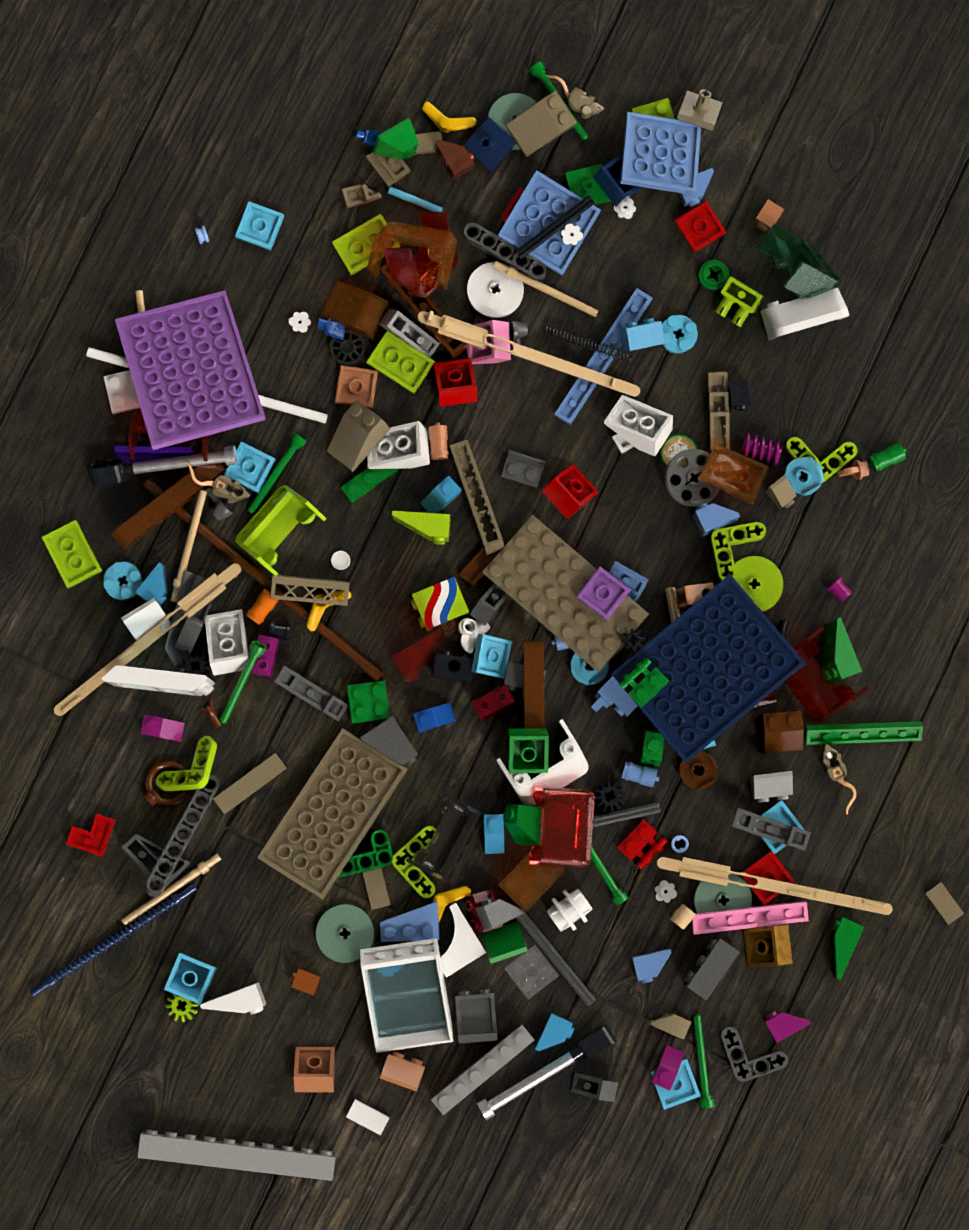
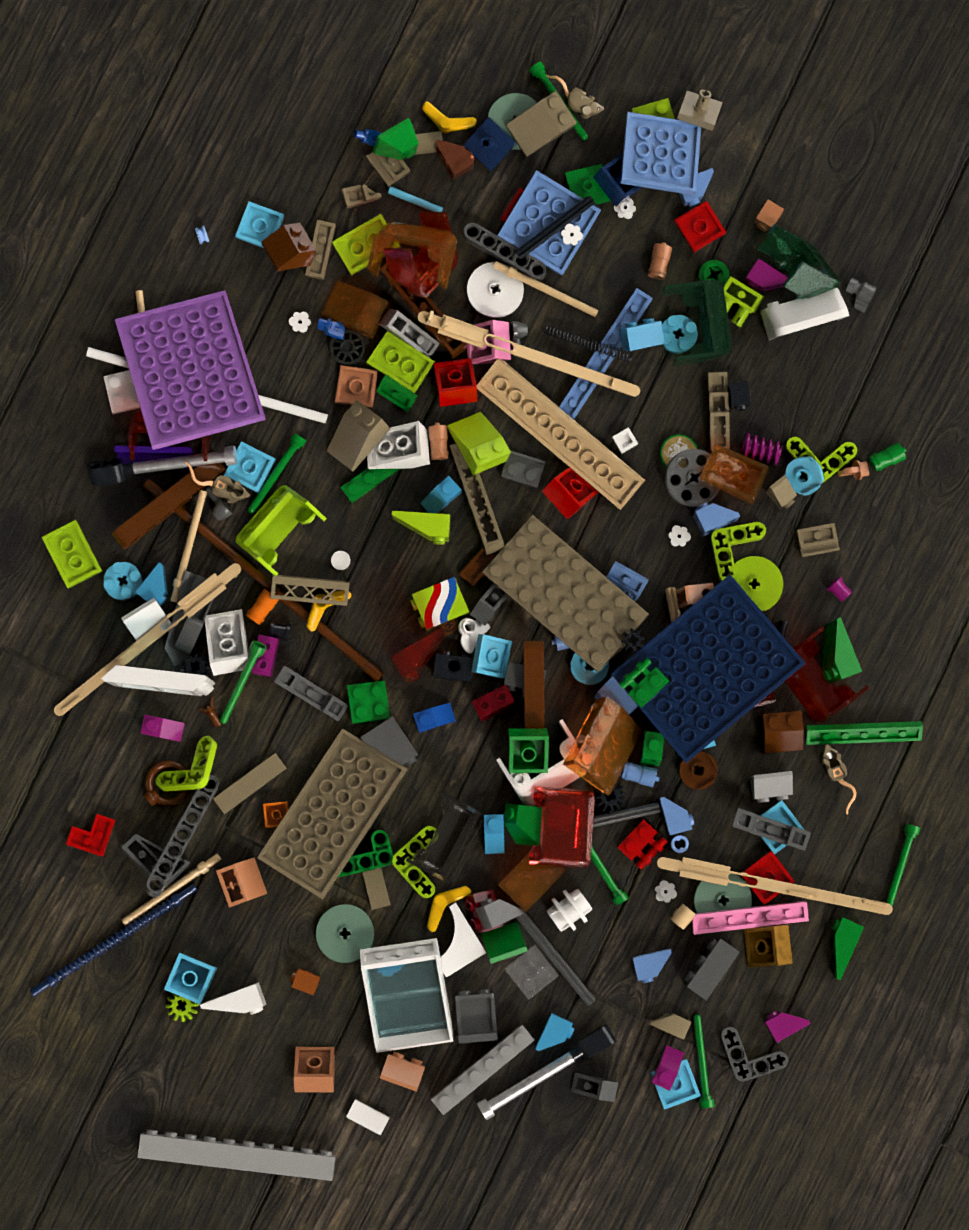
medium blue wing [380,901,440,942] -> none
medium lavender tile [576,567,631,621] -> none
white slope [604,395,673,456] -> none
dark tan tile [925,882,964,925] -> none
none -> nougat slope [216,857,268,907]
none -> reddish brown slope [261,223,316,271]
none -> orange piece [263,801,289,828]
none -> dark tan plate [305,220,336,280]
none -> green plate [376,375,418,412]
none -> lime slope [447,412,511,475]
none -> tan plate [477,359,645,510]
none -> clear orange slope [563,697,642,796]
none -> nougat piece [648,242,672,280]
none -> medium blue slope [659,797,694,835]
none -> clear green windscreen [662,279,732,366]
none -> white plant [668,525,691,547]
none -> magenta slope [745,259,791,292]
none -> dark tan plate [796,523,840,558]
none -> dark grey piece [846,277,877,313]
none -> green piece [885,823,921,906]

